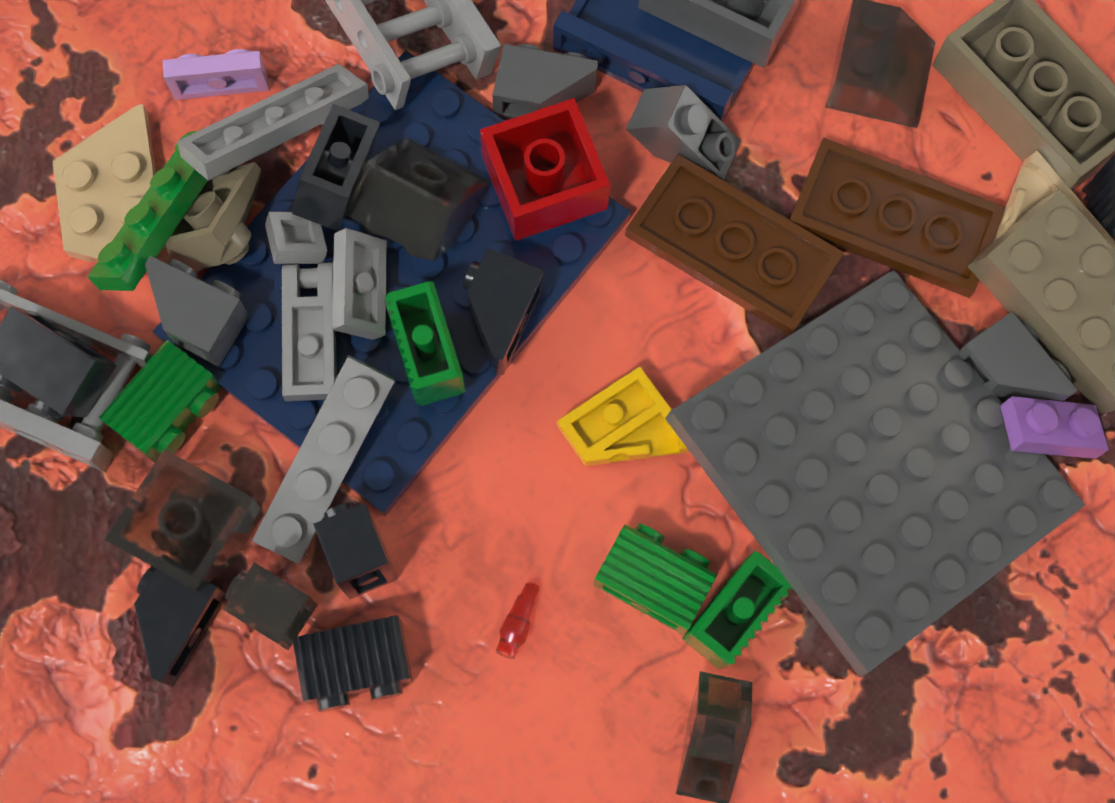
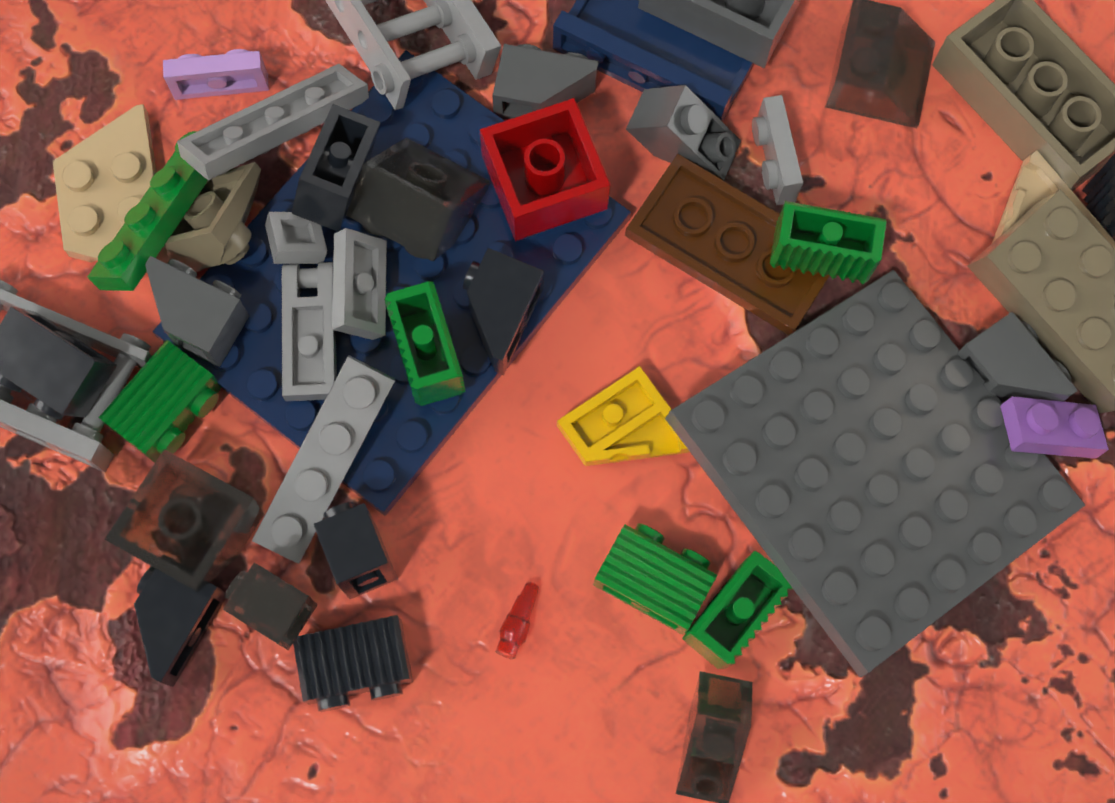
reddish brown plate [790,138,1005,298] -> none
none -> light grey plate [752,95,803,205]
none -> green brick [770,201,887,285]

